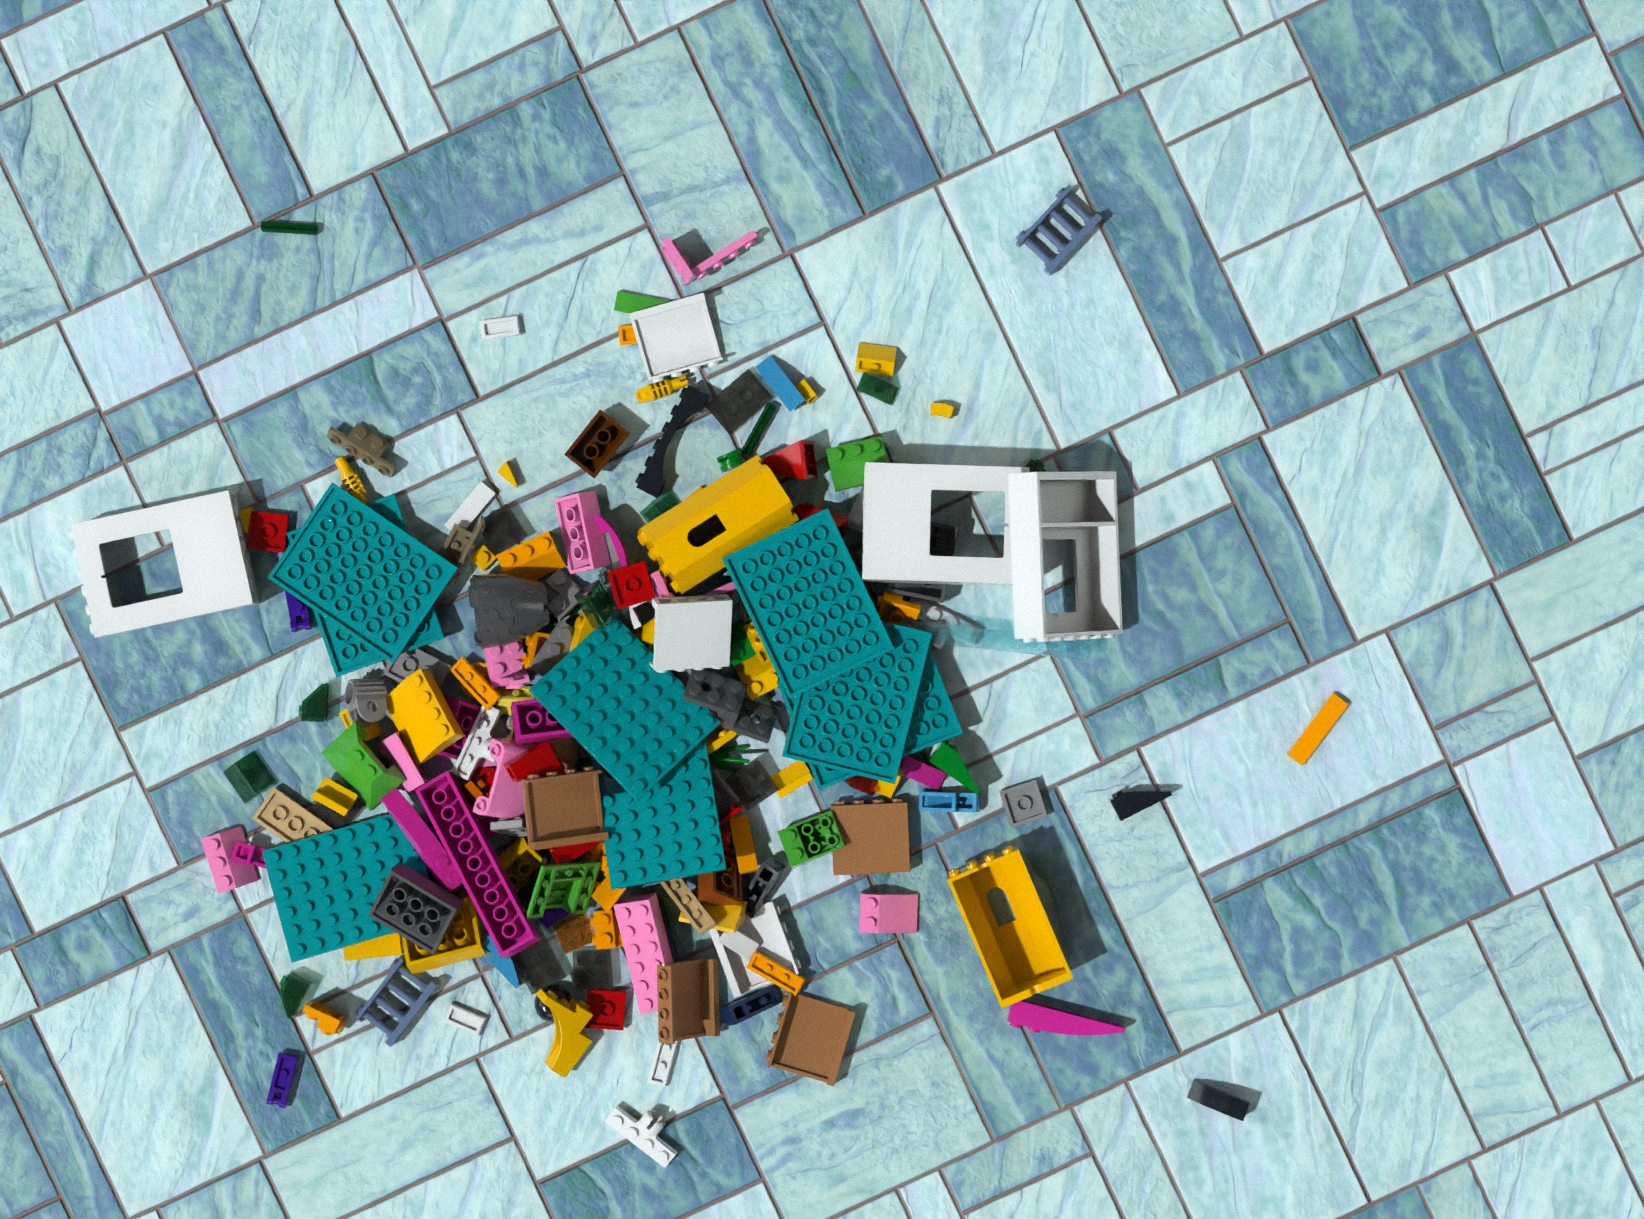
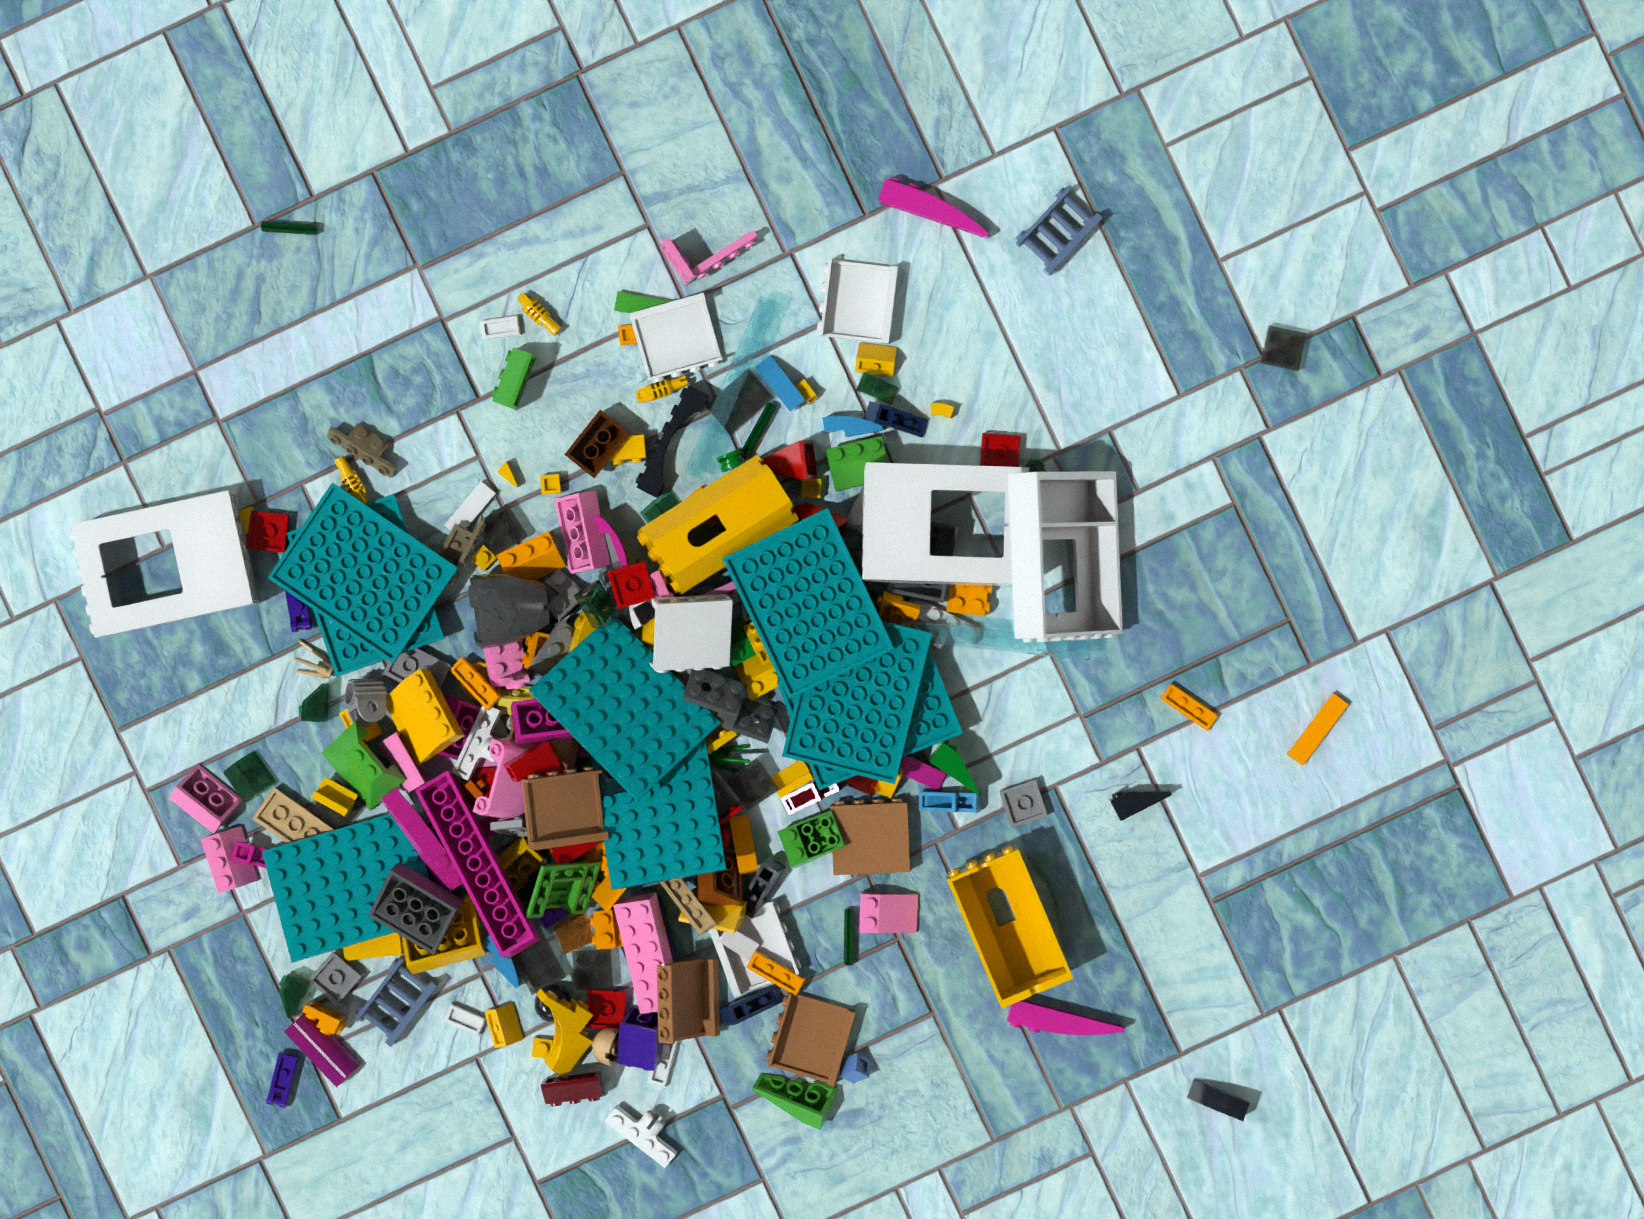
none -> bright pink slope [169,764,243,834]
none -> magenta brick [284,1013,362,1088]
none -> tan plant [294,639,333,679]
none -> light grey plate [308,951,362,1006]
none -> yellow panel [484,1003,523,1048]
none -> bright green slope [491,347,537,410]
none -> yellow hinge [517,292,562,336]
none -> yellow plate [532,1037,553,1058]
none -> yellow plate [540,474,561,495]
none -> dark red slope [540,1071,604,1107]
none -> tan cylinder [591,1027,619,1067]
none -> yellow slope [608,435,647,465]
none -> dark purple slope [618,1005,664,1071]
none -> clear light blue plate [684,296,778,480]
none -> bright green wedge [752,1074,838,1130]
none -> slope [781,781,844,815]
none -> yellow plate [801,479,822,498]
none -> white panel [817,258,898,345]
none -> dark azure slope [822,416,883,438]
none -> medium blue panel [840,1053,871,1083]
none -> dark green axle [844,908,855,966]
none -> dark blue slope [864,401,928,438]
none -> dark pink slope [878,177,989,239]
none -> light orange plate [946,584,992,616]
none -> red plate [980,433,1021,467]
none -> light orange tile [1160,683,1219,731]
none -> clear smoke plate [1260,325,1307,371]

